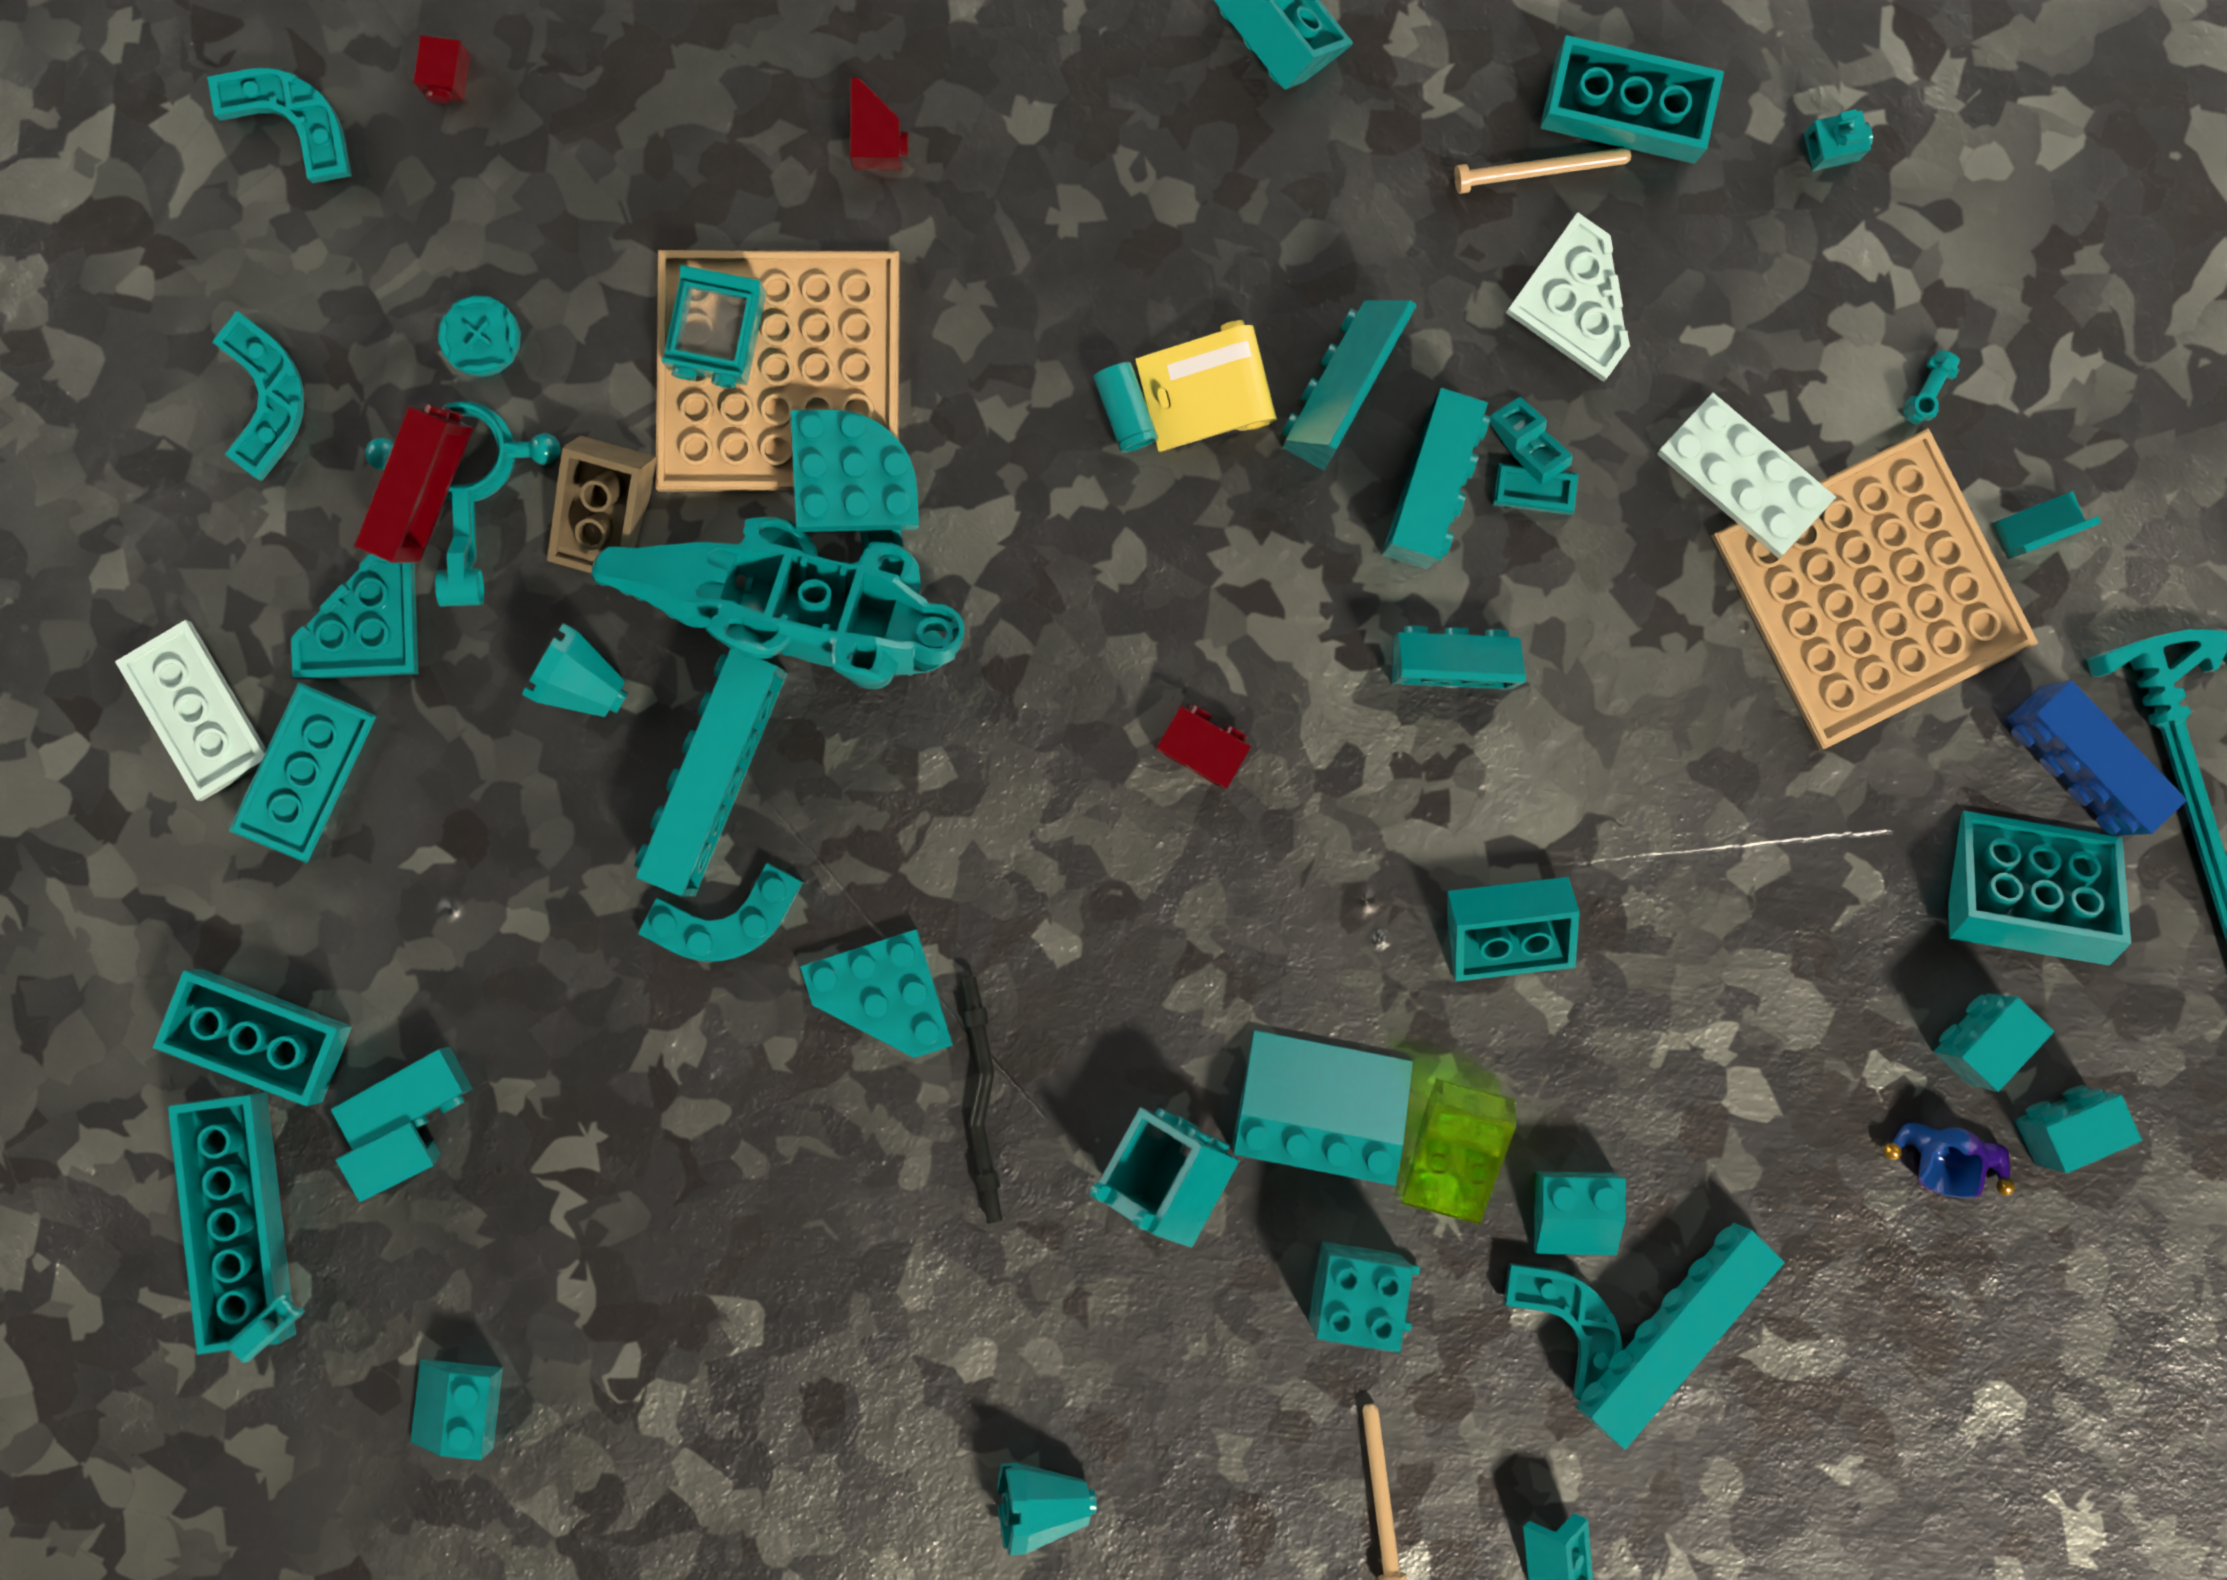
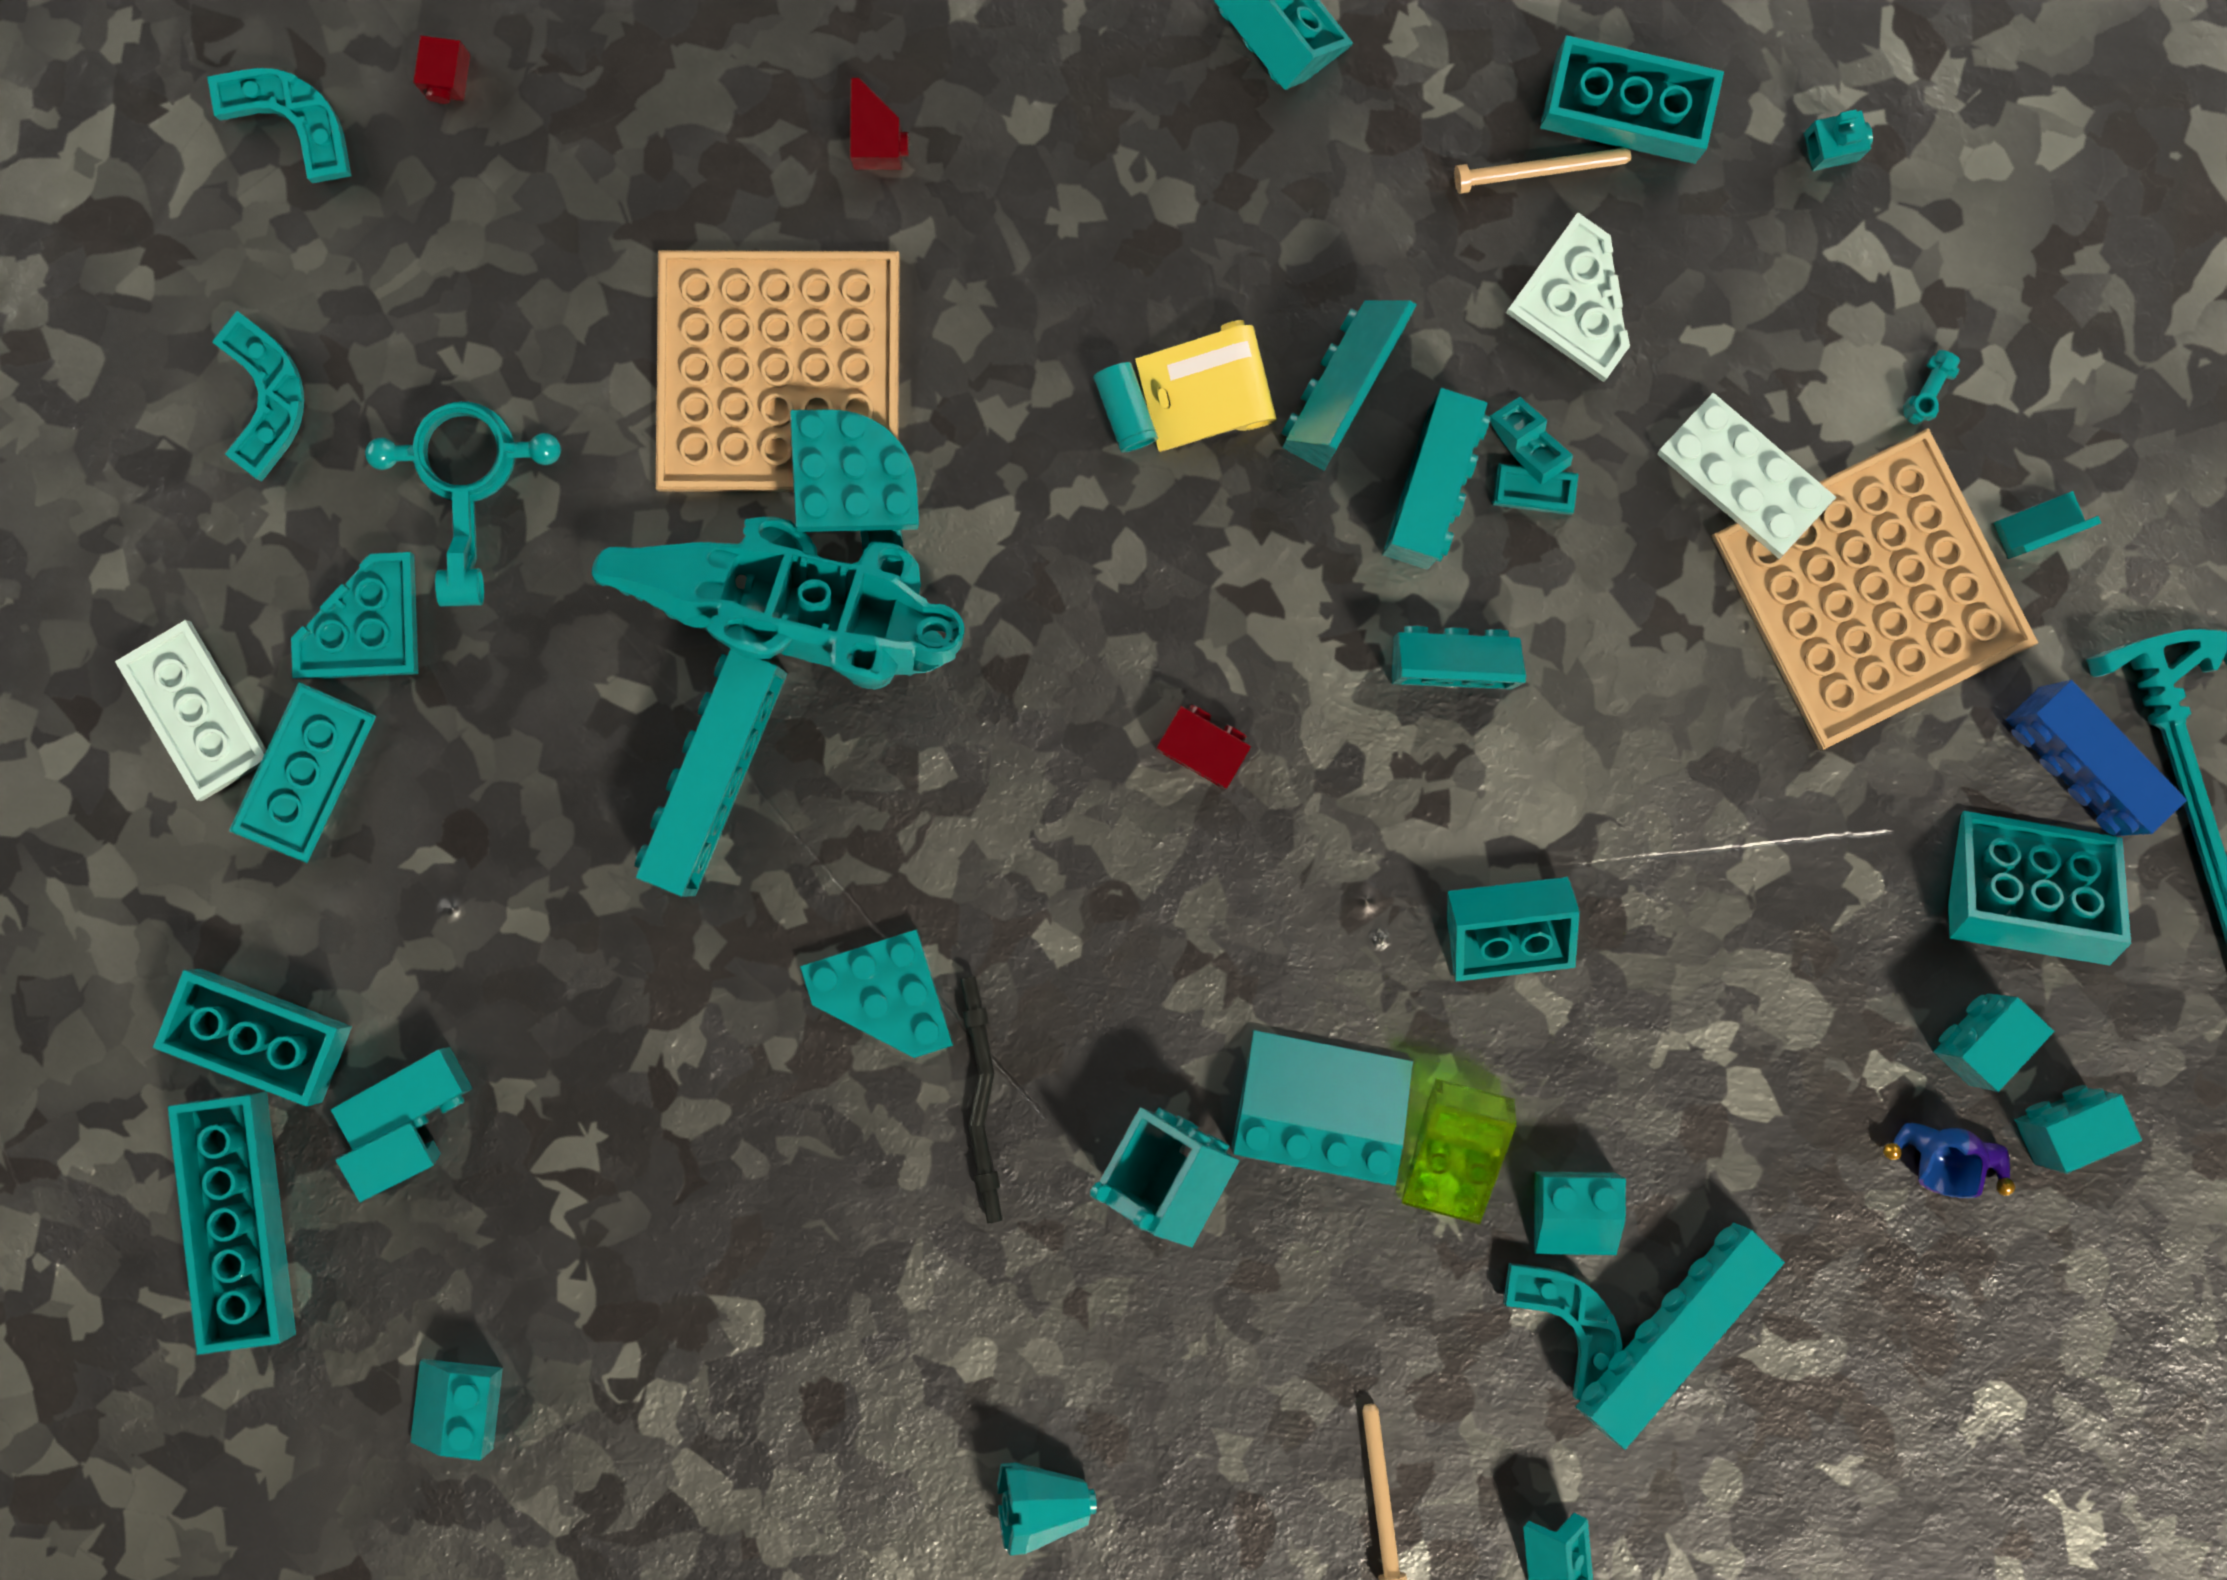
teal bar [228,1291,305,1363] -> none
dark red window [354,403,474,563] -> none
teal tile [438,295,521,377] -> none
teal cone [522,623,628,717] -> none
dark tan slope [547,435,657,574] -> none
teal plate [638,863,804,962] -> none
teal window [661,265,766,389] -> none
teal container [1308,1241,1421,1353] -> none

